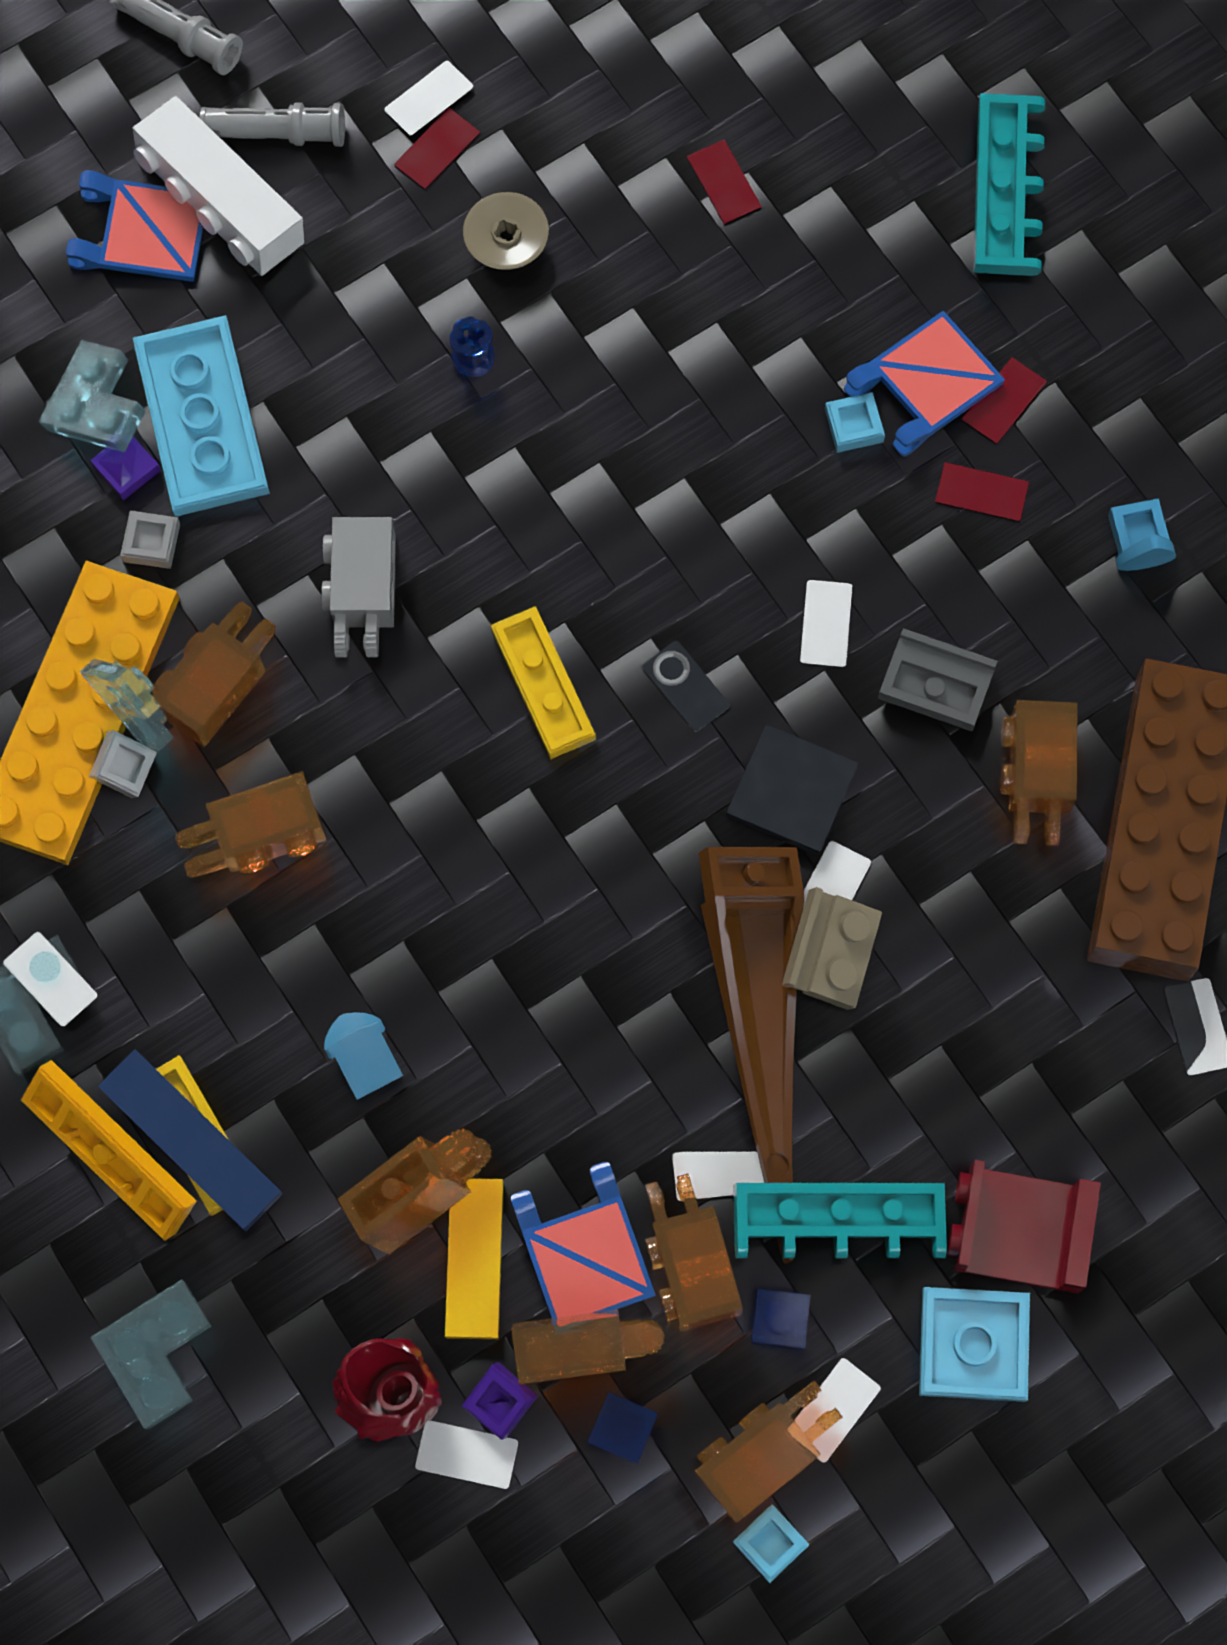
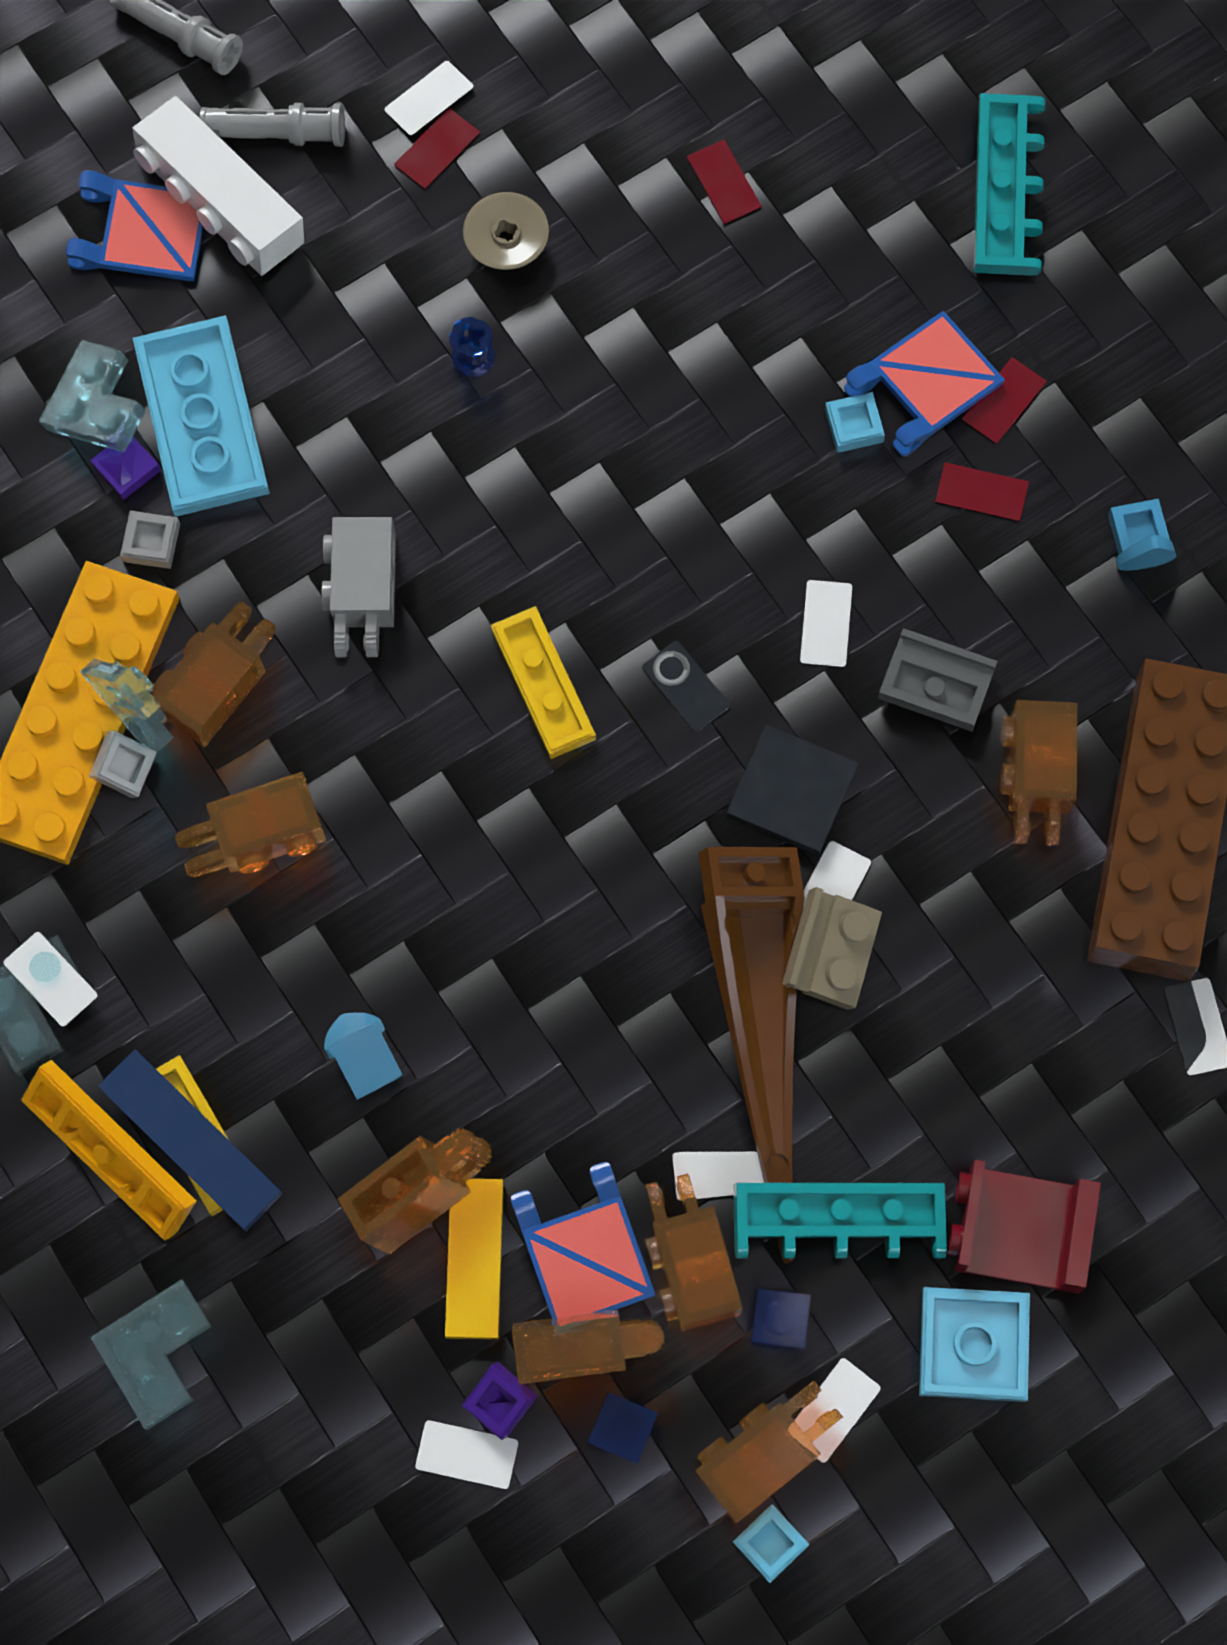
dark red hair [333,1338,442,1442] -> none

